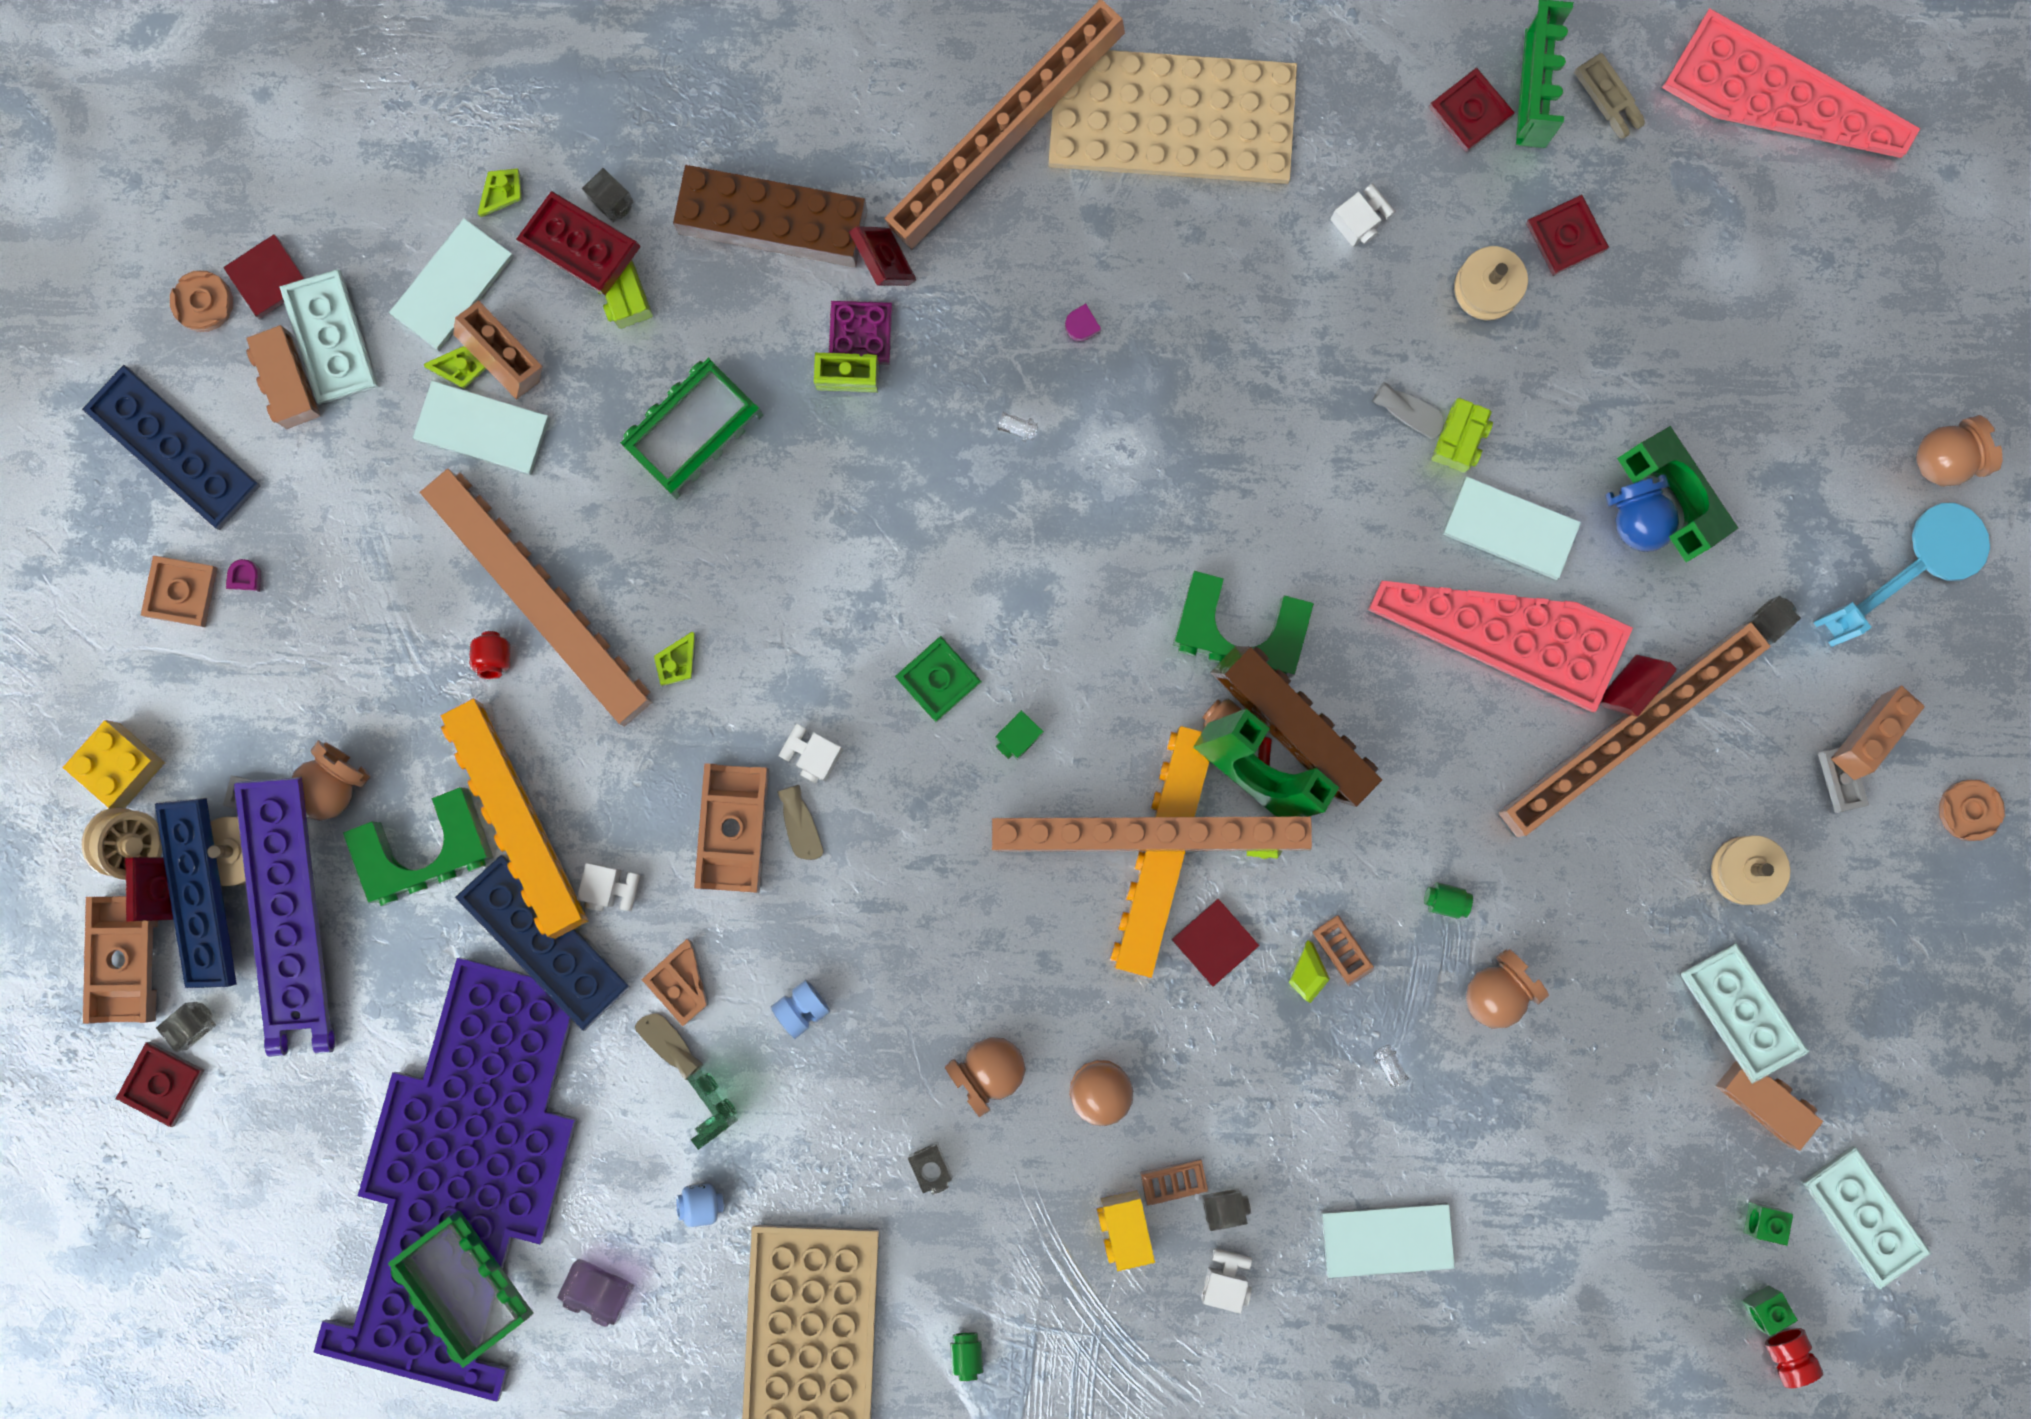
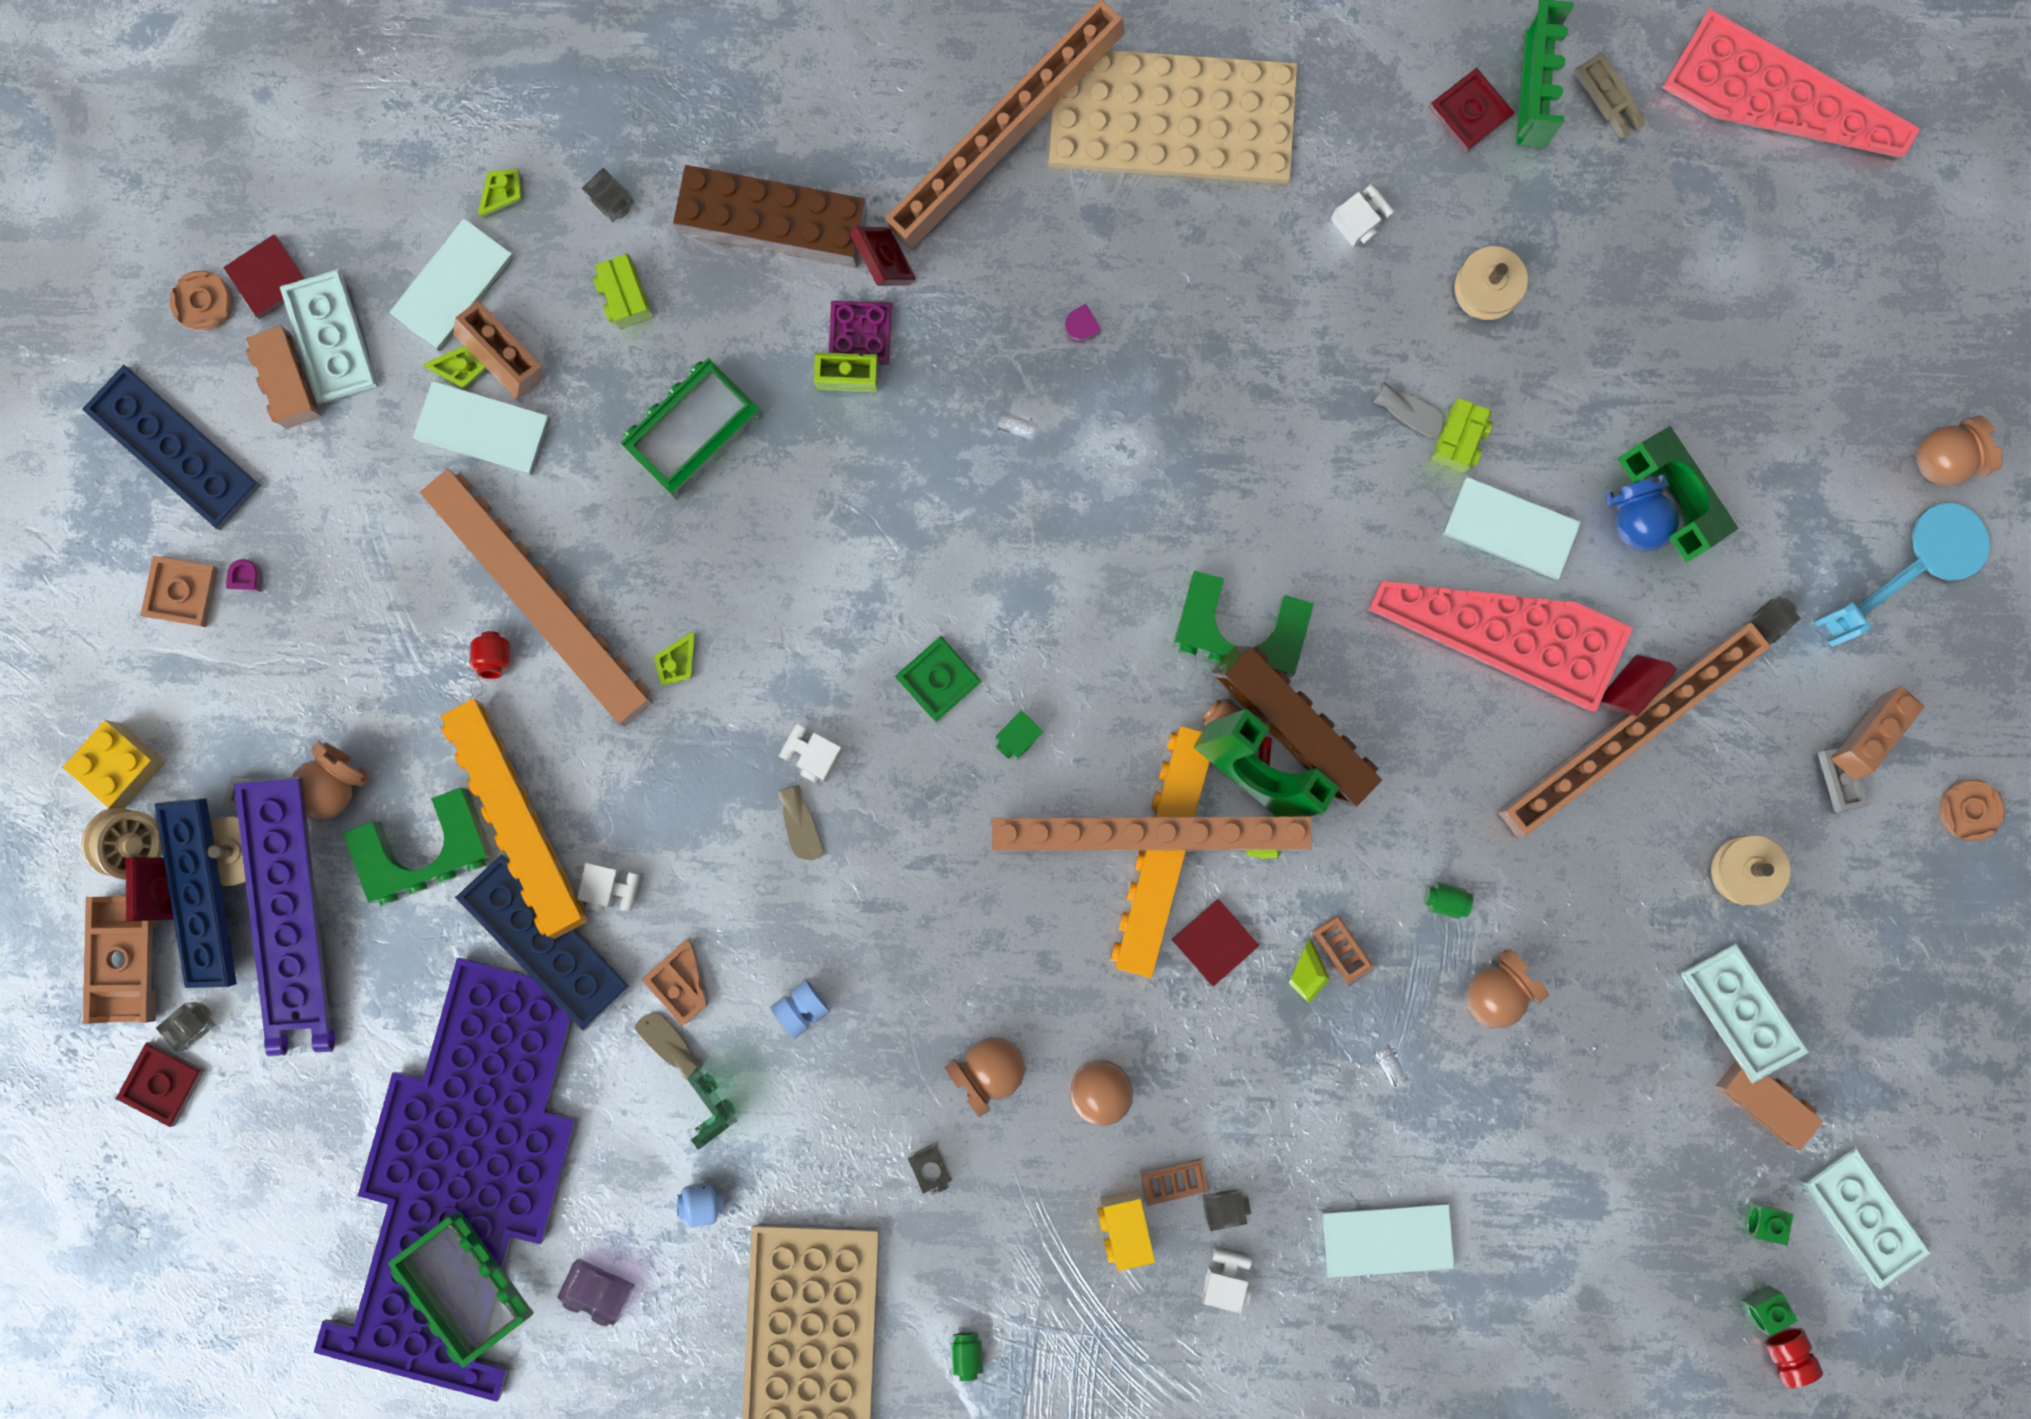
dark red tile [516,191,641,296] -> none
nougat piece [694,763,769,893] -> none
dark red tile [1526,194,1610,276] -> none

